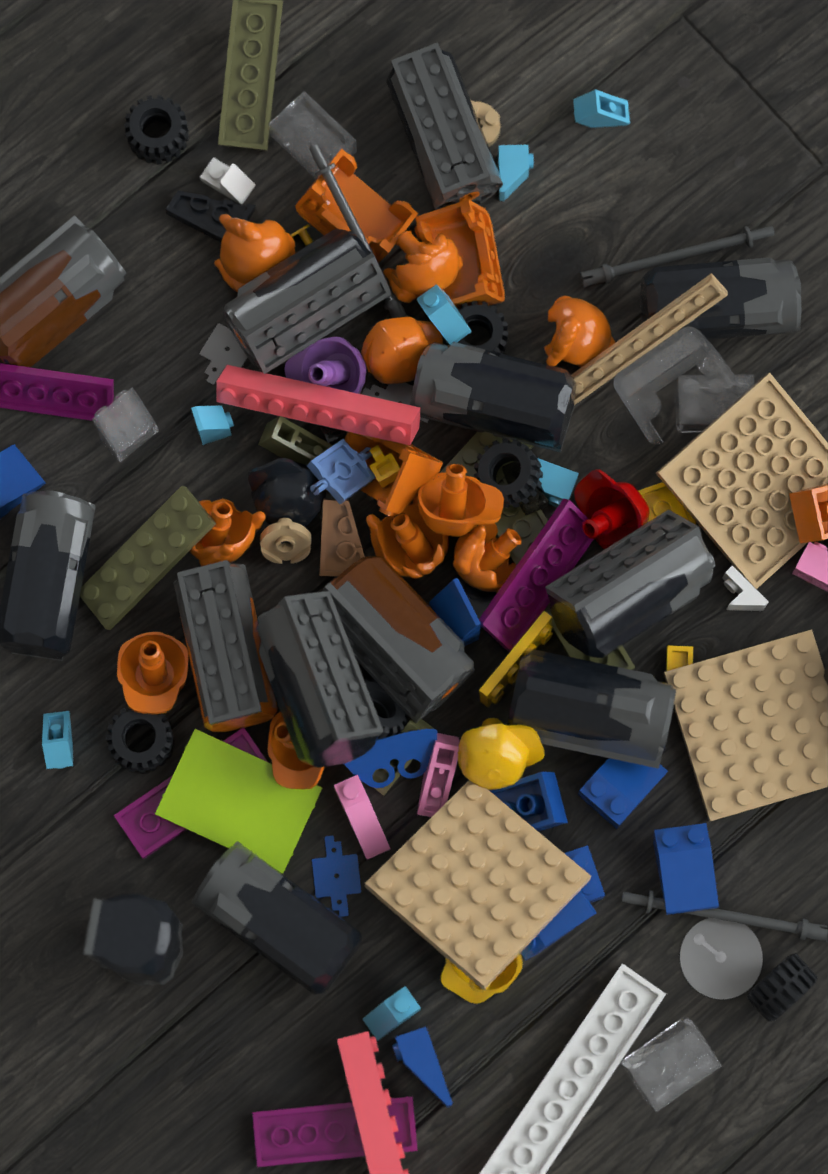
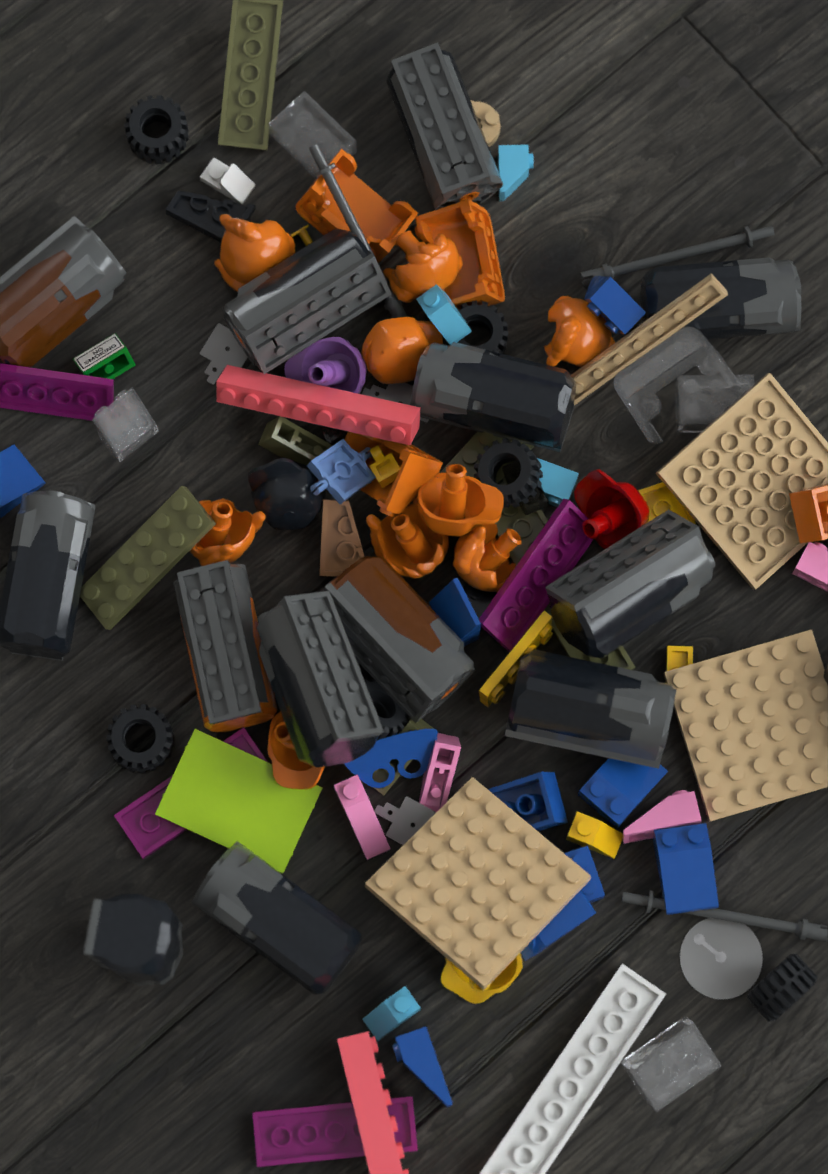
medium azure slope [42,711,73,769] -> none
orange piece [117,632,188,714] -> none
medium azure slope [191,405,234,445] -> none
tan plate [260,518,311,564] -> none
blue piece [312,836,361,917] -> none
yellow piece [457,718,545,790] -> none
medium azure slope [573,89,630,128] -> none
white slope [723,566,769,611] -> none
none -> brick [73,333,136,379]
none -> light grey piece [374,796,436,845]
none -> yellow slope [566,811,623,859]
none -> blue slope [584,276,646,335]
none -> bright pink slope [623,790,701,844]

